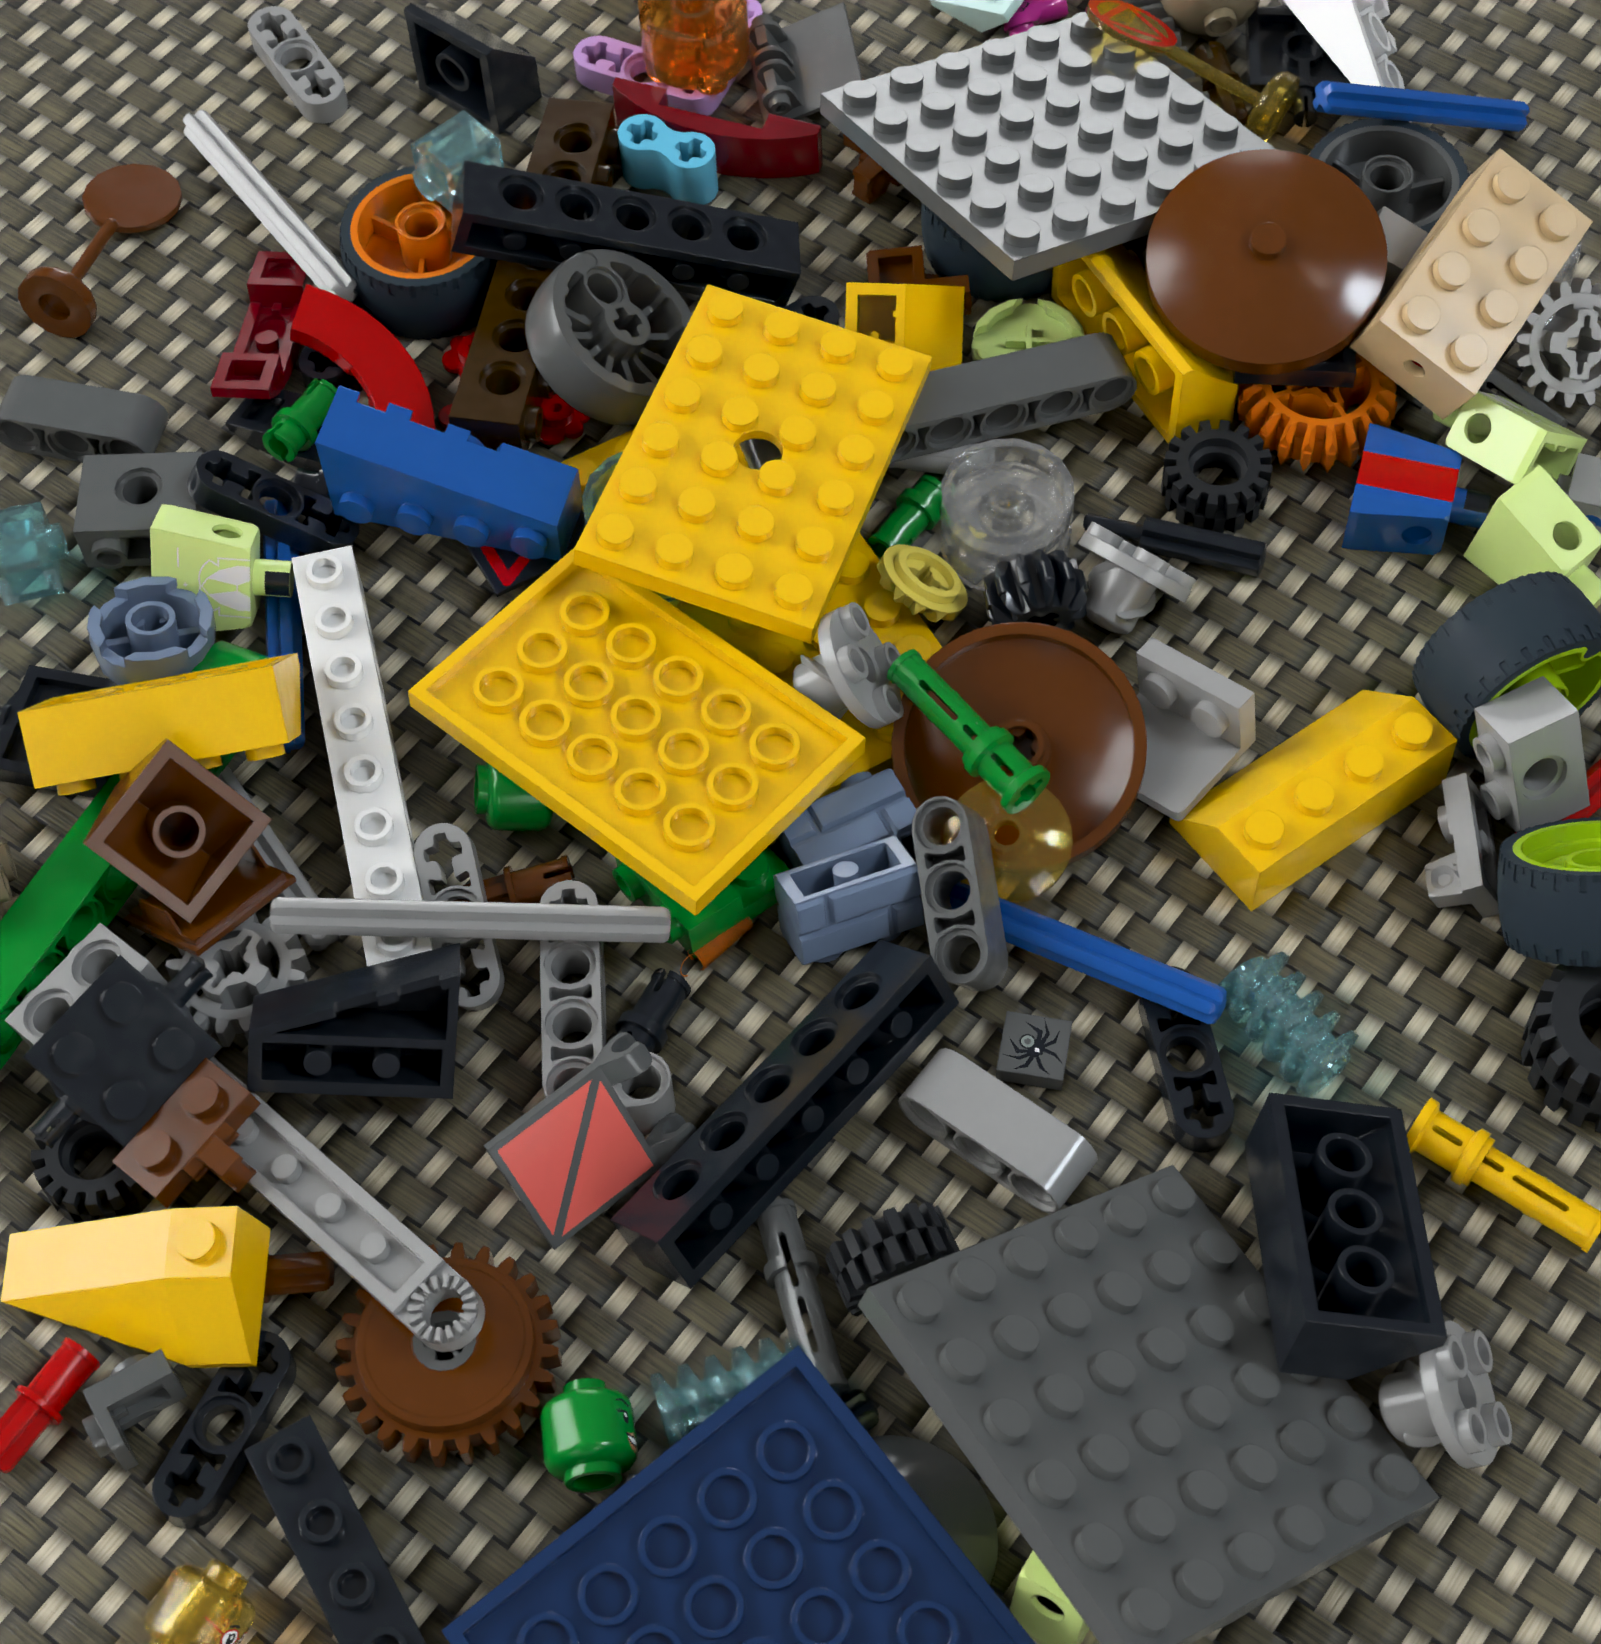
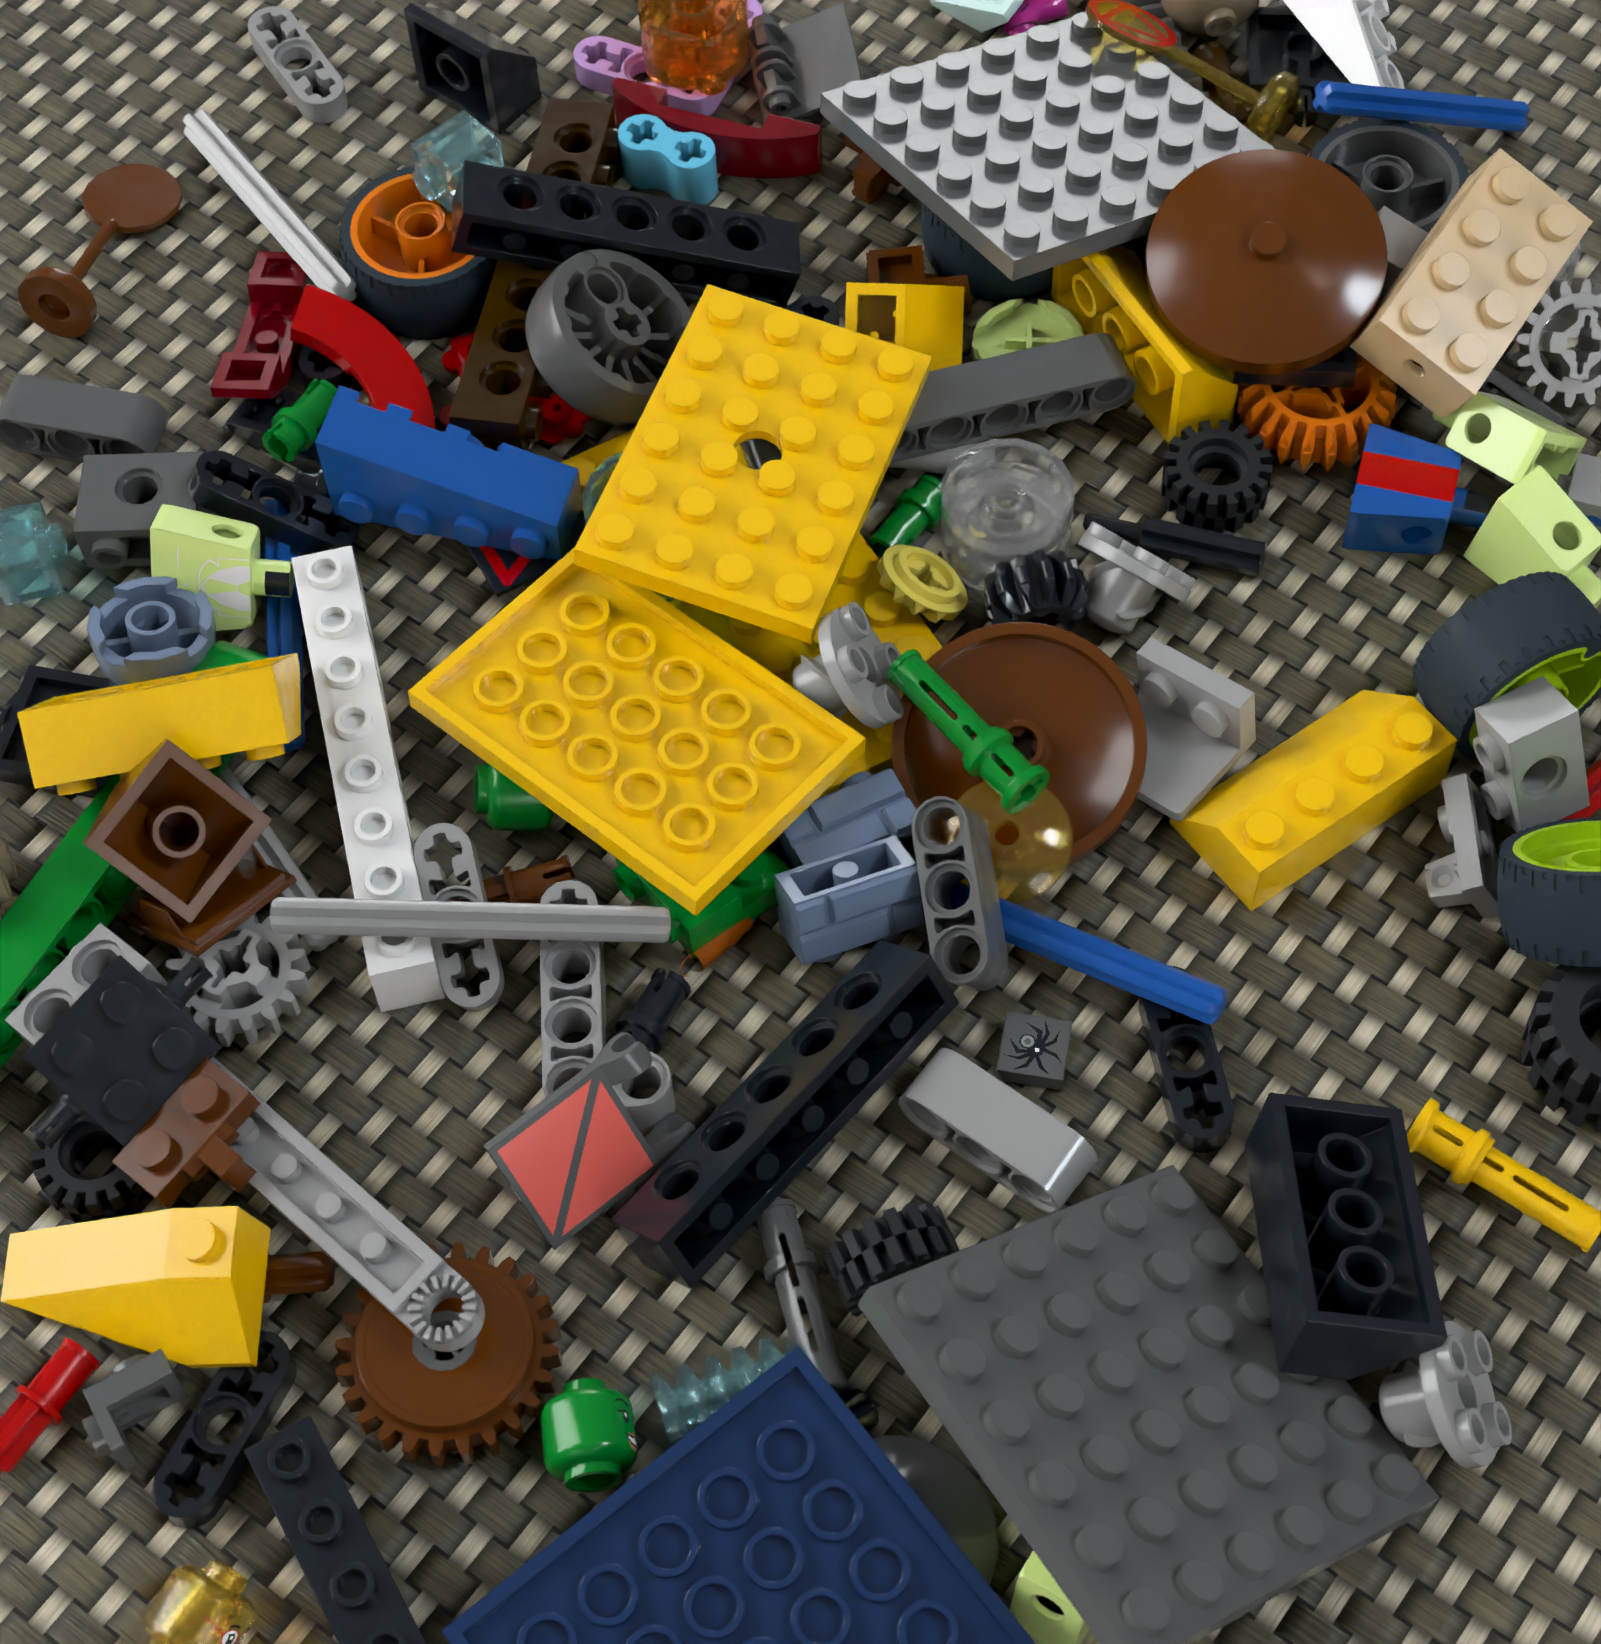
black wedge [247,943,460,1099] -> none
clear light blue piece [1218,951,1359,1097] -> none

